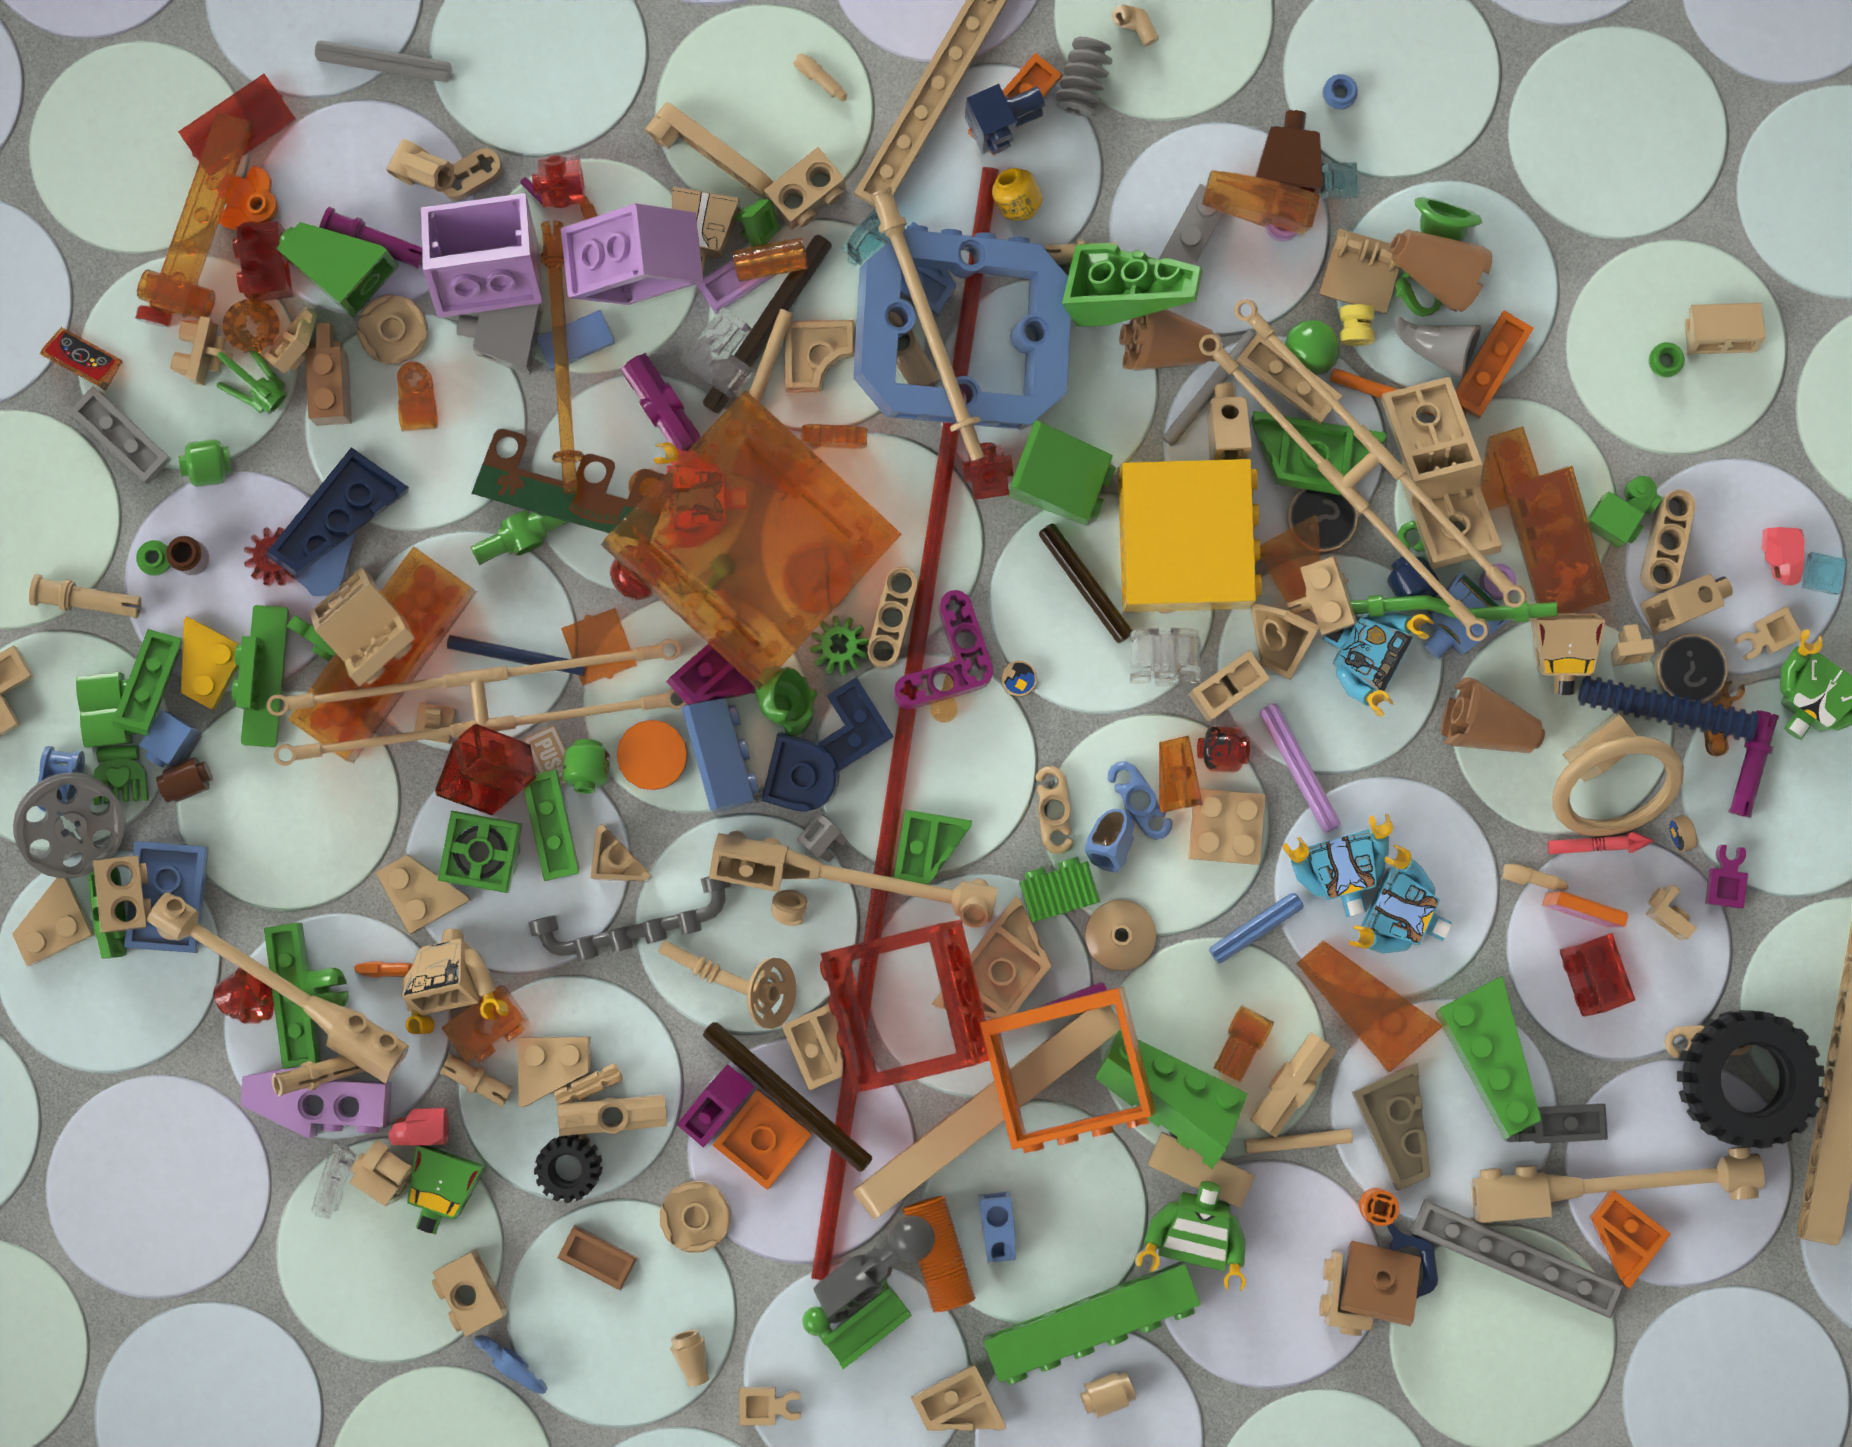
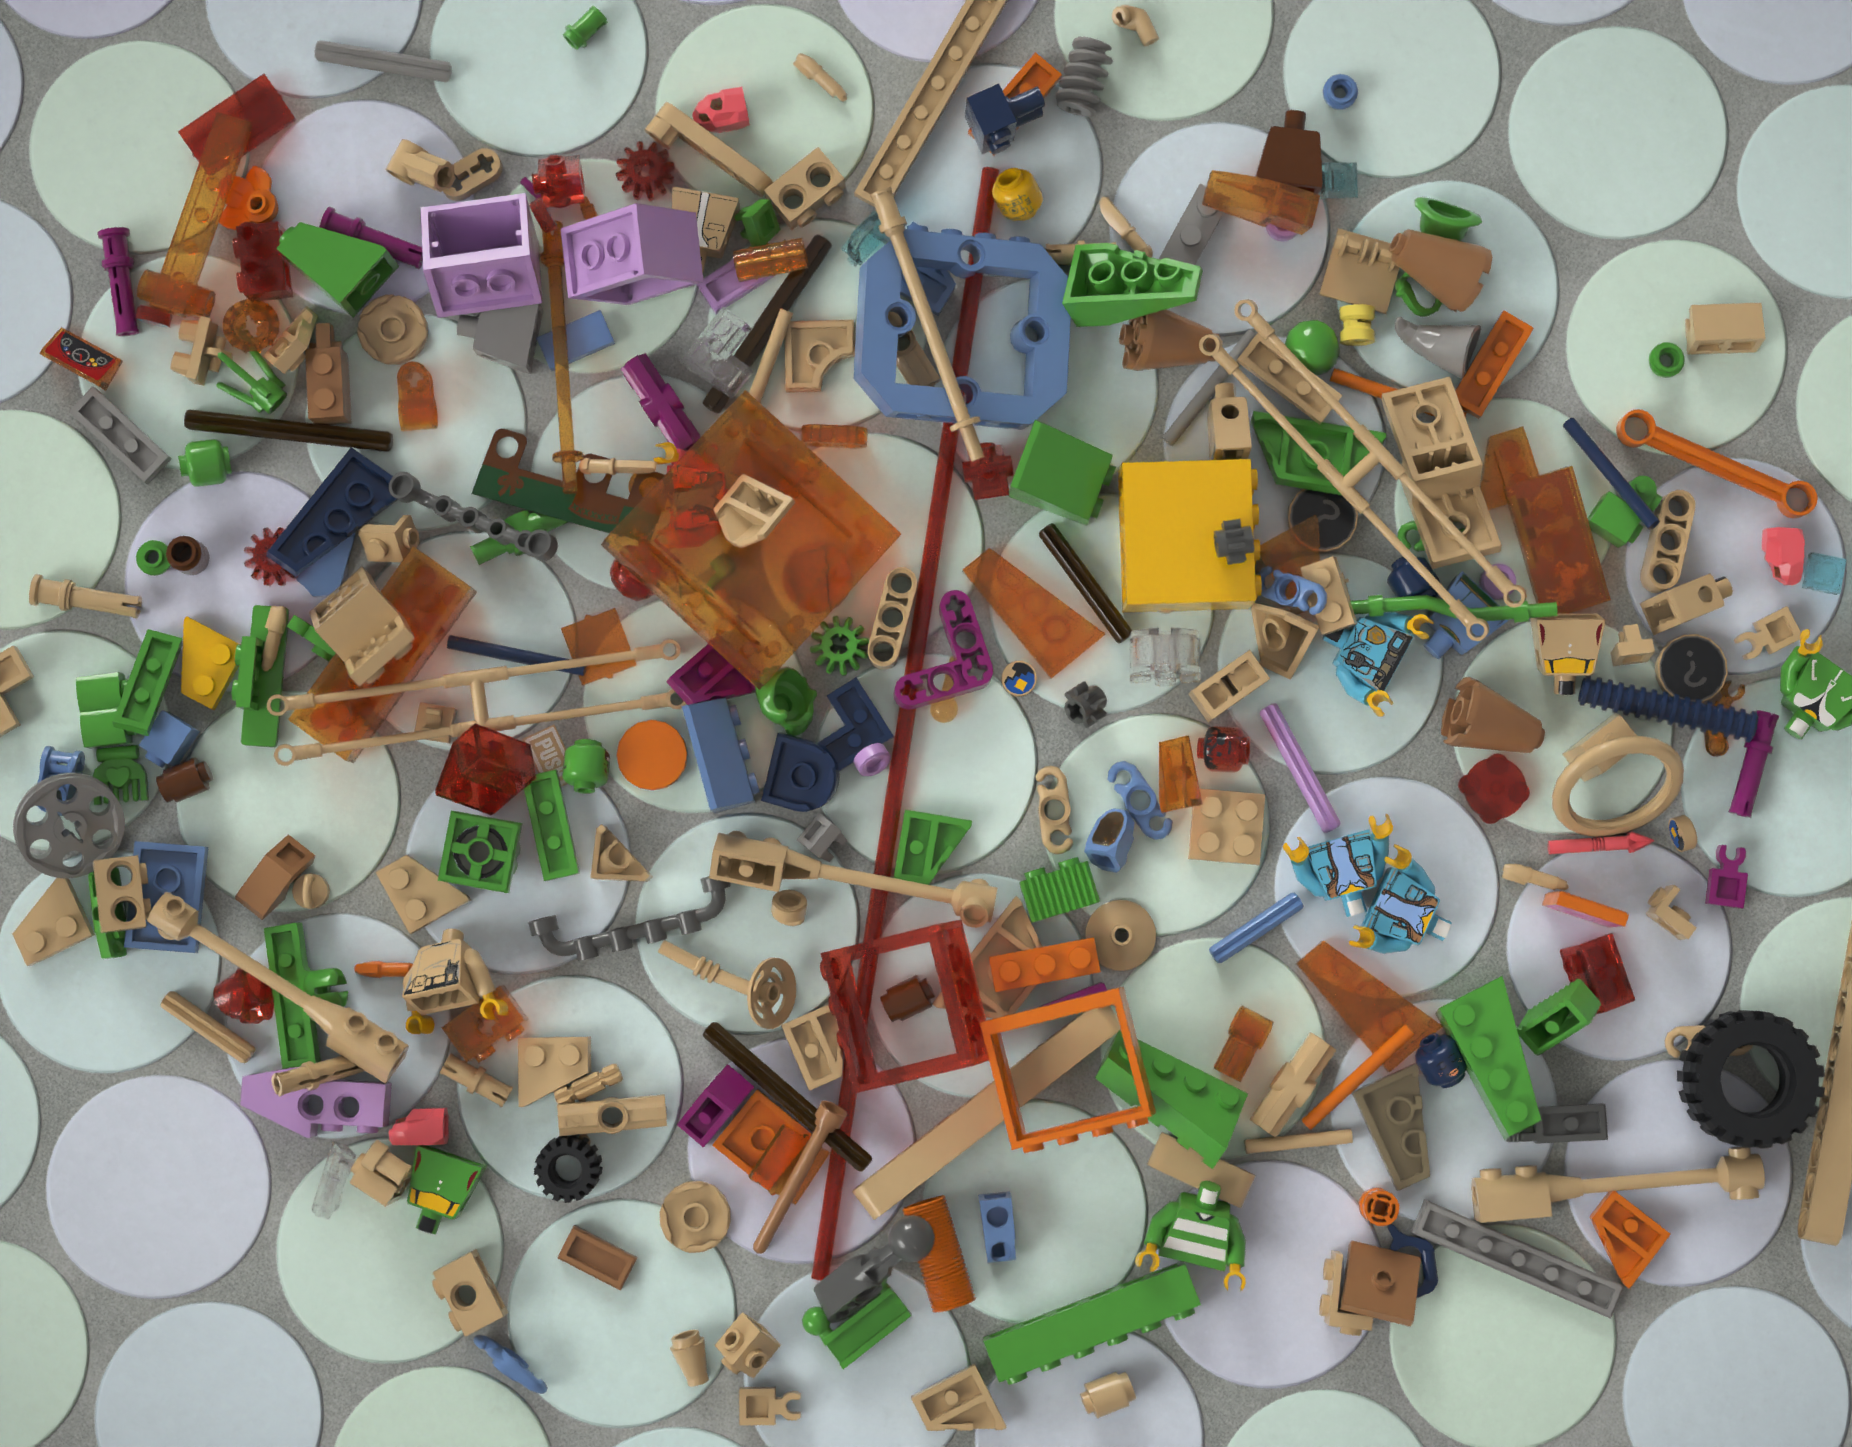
none -> magenta pin [97,227,139,336]
none -> tan axle [161,991,256,1063]
none -> dark brown axle [184,410,393,452]
none -> medium nougat slope [235,834,316,920]
none -> tan piece [261,605,287,671]
none -> tan tile [292,873,330,909]
none -> tan bracket [358,515,420,563]
none -> dark grey bar [389,472,558,561]
none -> clear red tile [529,197,558,234]
none -> bright green pin [563,6,608,50]
none -> tan piece [579,458,657,476]
none -> clear red gear [616,141,675,201]
none -> coral rock [692,87,750,133]
none -> tan slope [713,473,796,548]
none -> tan brick [715,1312,781,1378]
none -> clear orange piece [748,1124,830,1205]
none -> medium nougat piece [753,1101,847,1254]
none -> lavender tile [854,743,891,776]
none -> reddish brown brick [880,975,935,1022]
none -> clear orange wing [962,548,1105,679]
none -> orange plate [989,937,1101,992]
none -> dark grey gear [1064,681,1107,728]
none -> tan piece [1100,197,1153,257]
none -> dark grey gear [1214,519,1254,565]
none -> medium blue piece [1258,566,1327,615]
none -> orange bar [1301,1024,1415,1130]
none -> dark blue head [1415,1033,1467,1088]
none -> clear red piece [1458,753,1530,824]
none -> bright green brick [1517,979,1601,1056]
none -> dark blue bar [1563,417,1660,530]
none -> orange piece [1616,409,1818,518]

